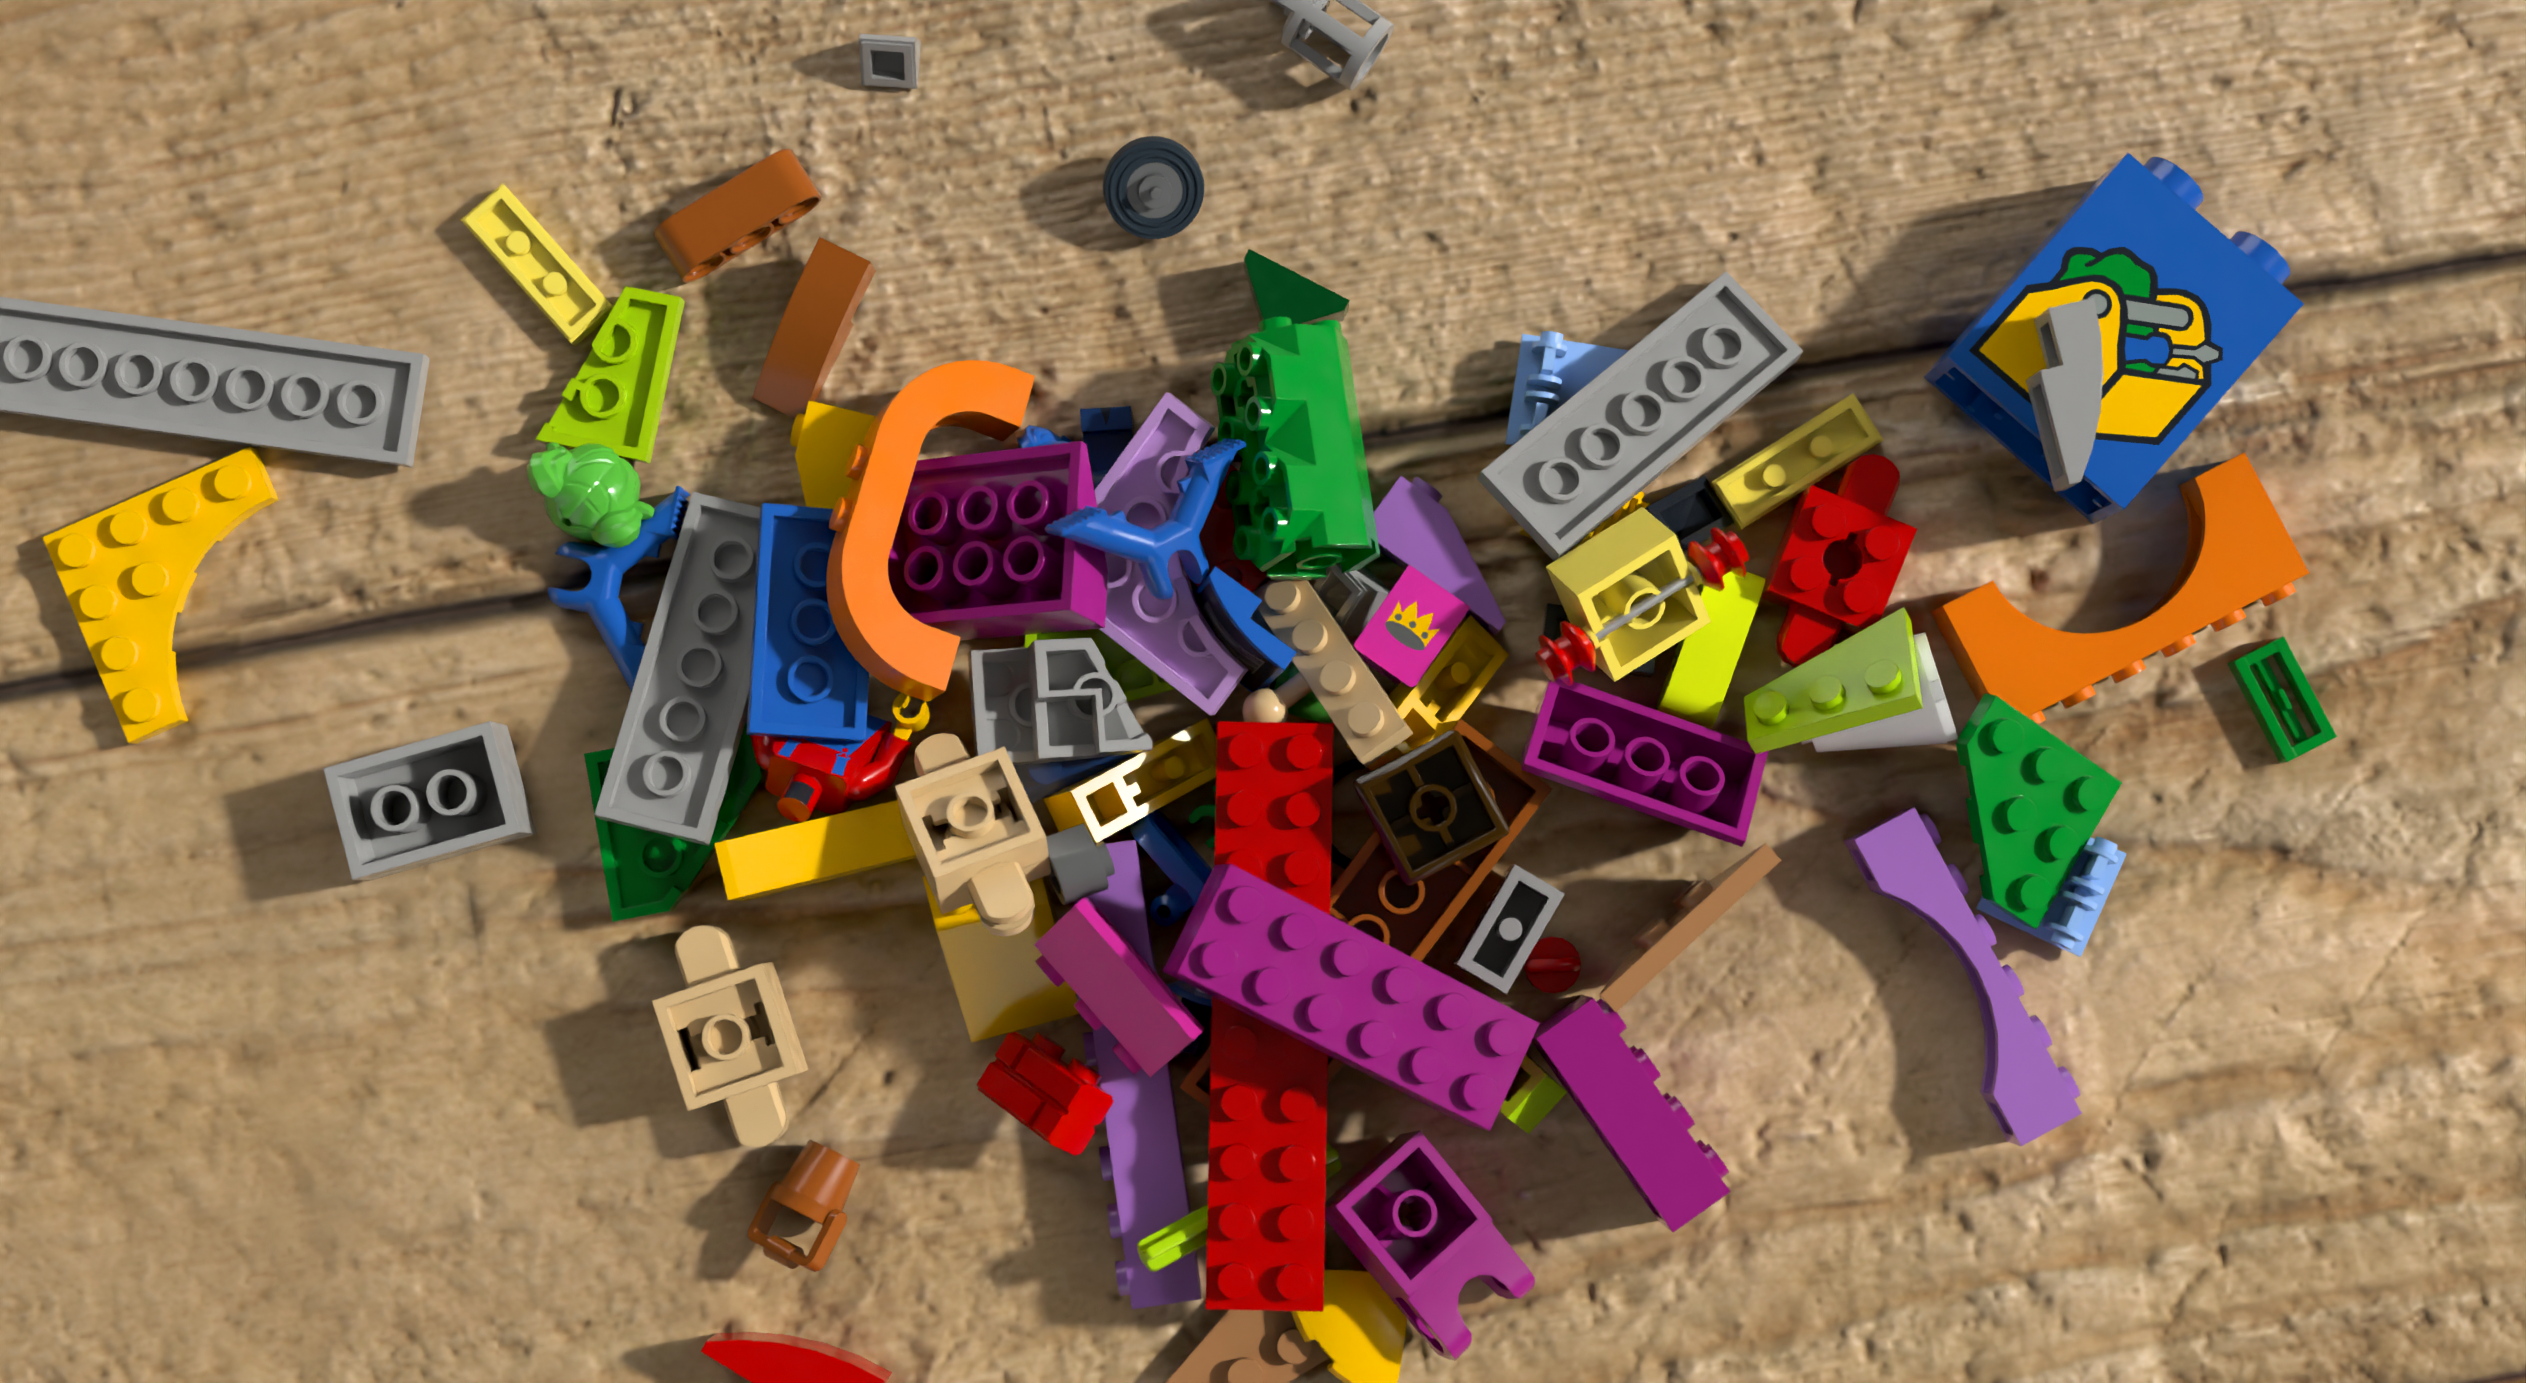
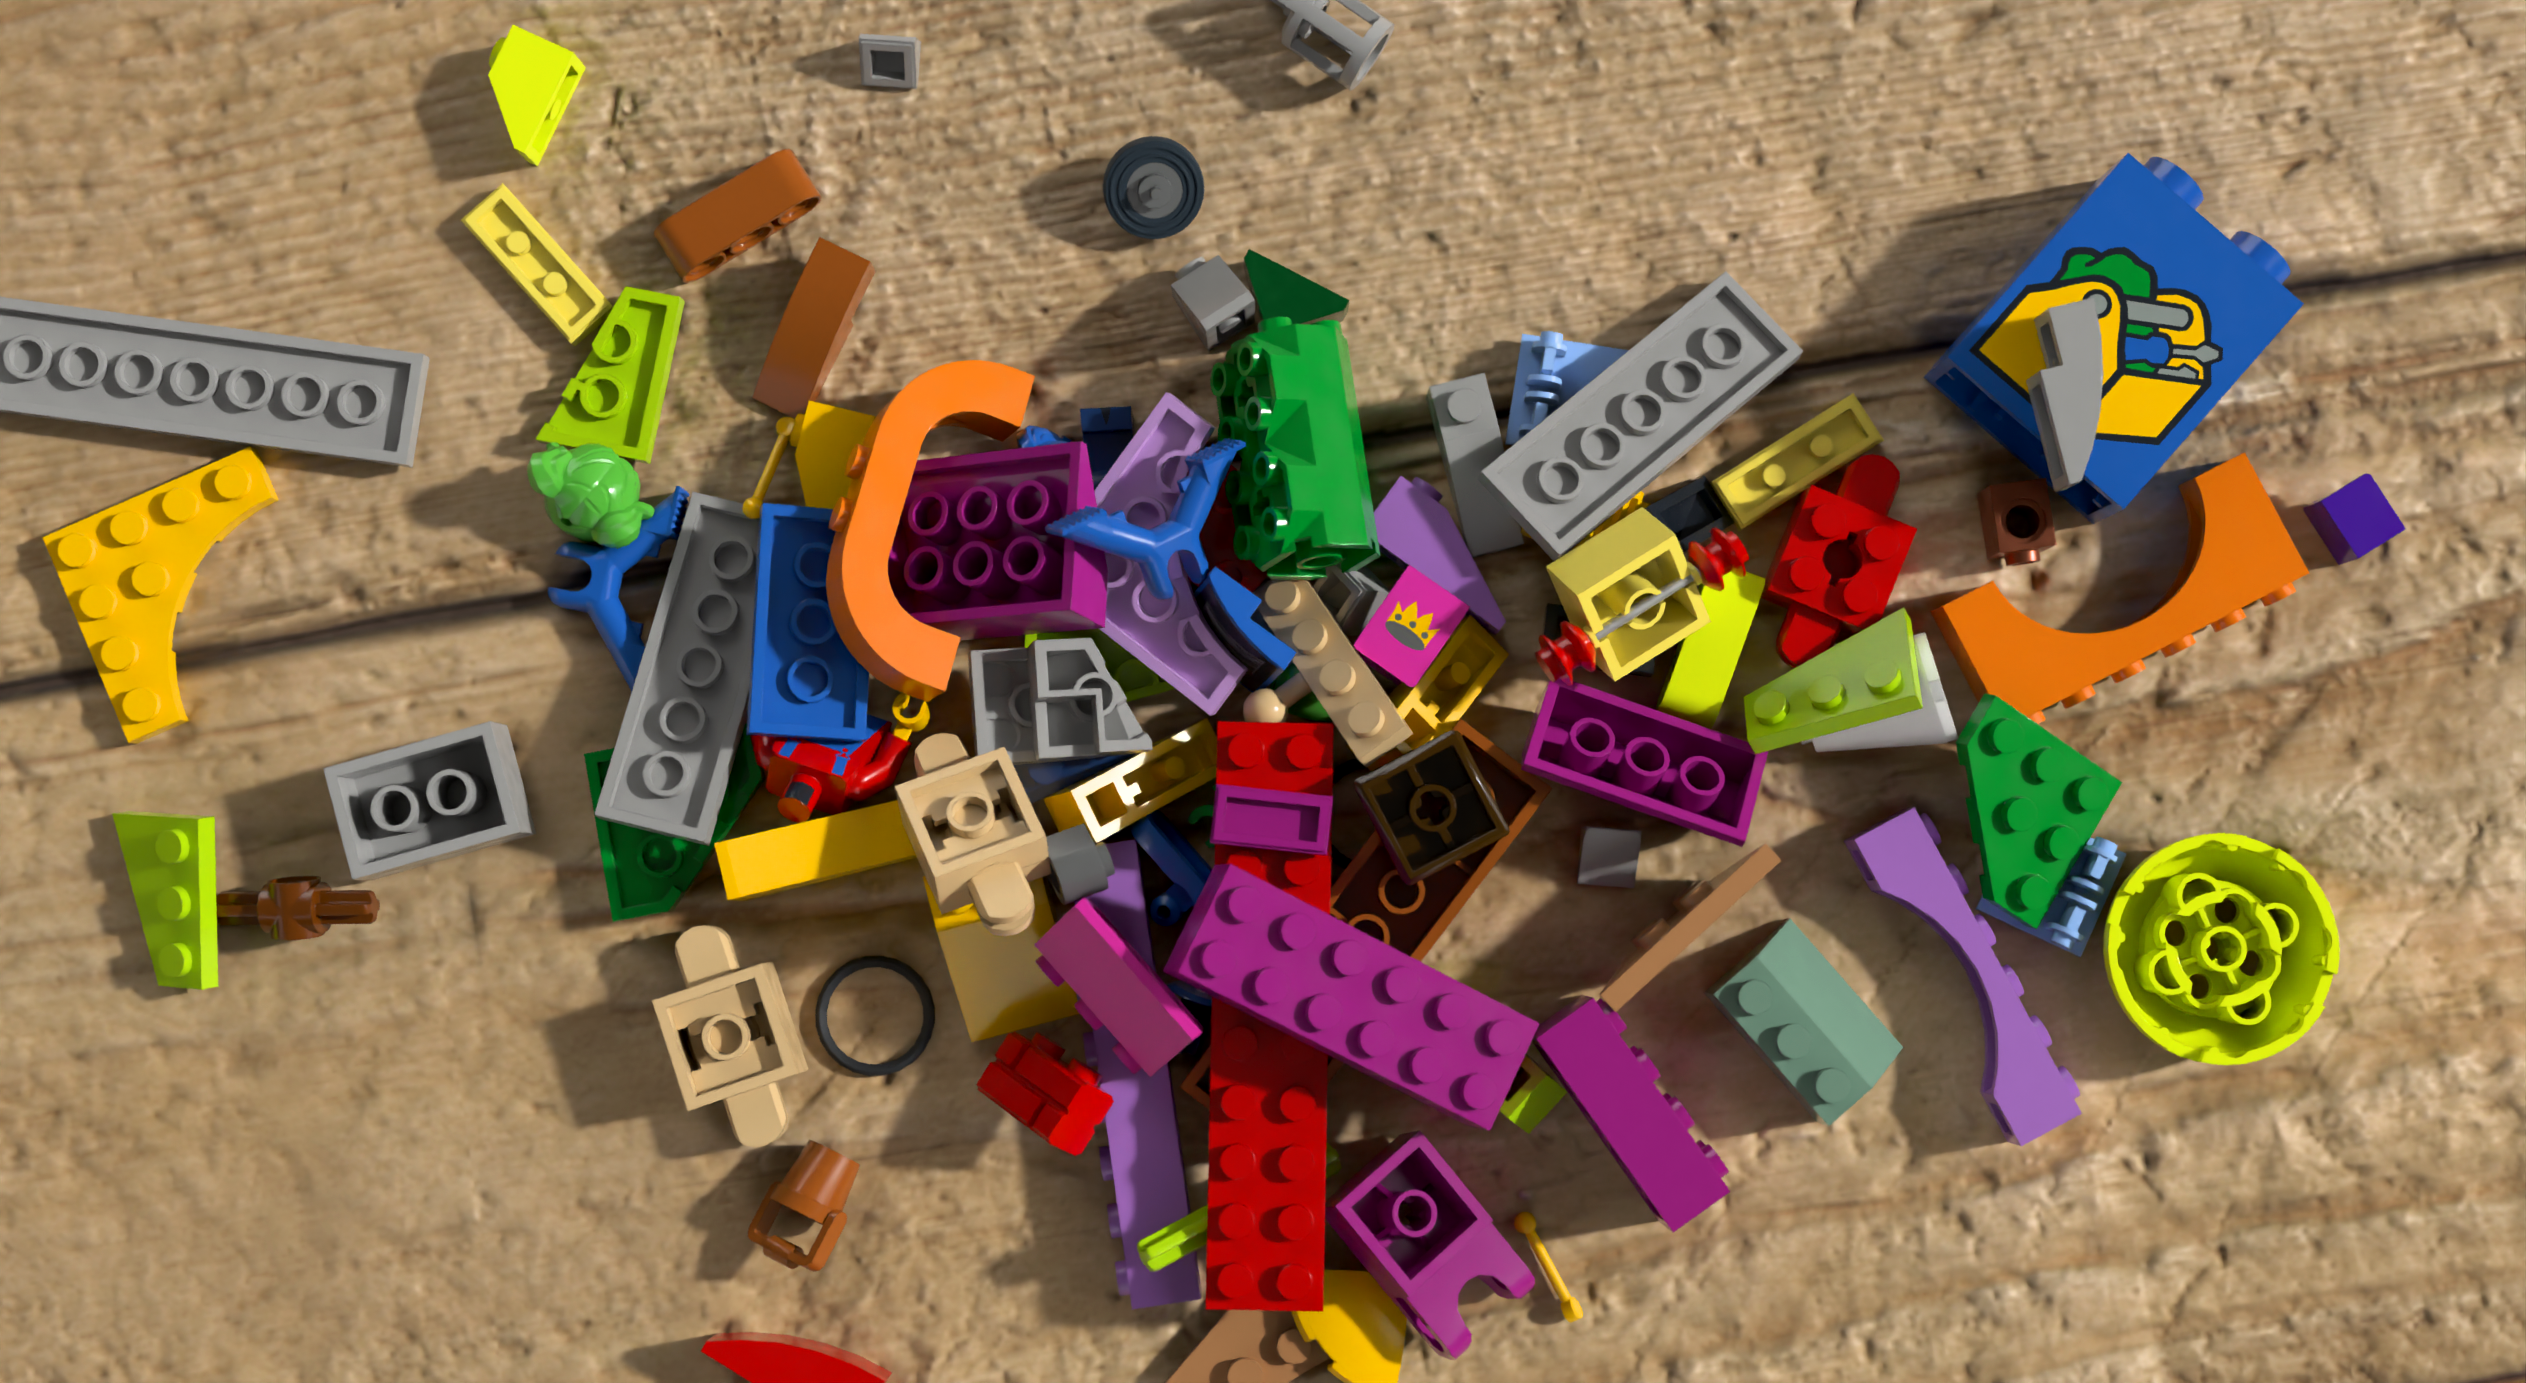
light grey brick [1453,864,1565,994] -> none
red tile [1523,936,1581,993] -> none
green tile [2227,636,2337,763] -> none
none -> lime wing [112,811,218,990]
none -> reddish brown axle [216,876,380,940]
none -> neon yellow slope [488,25,586,167]
none -> yellow hinge [742,417,795,519]
none -> black tyre [815,956,935,1076]
none -> light grey slope [1171,255,1255,352]
none -> magenta tile [1210,784,1333,856]
none -> light grey slope [1426,373,1524,558]
none -> yellow hinge [1514,1212,1583,1323]
none -> light grey slope [1577,826,1641,888]
none -> sand green slope [1704,918,1904,1126]
none -> copper brick [1977,478,2057,566]
none -> neon yellow brick [2103,833,2340,1065]
none -> dark purple panel [2303,473,2406,565]

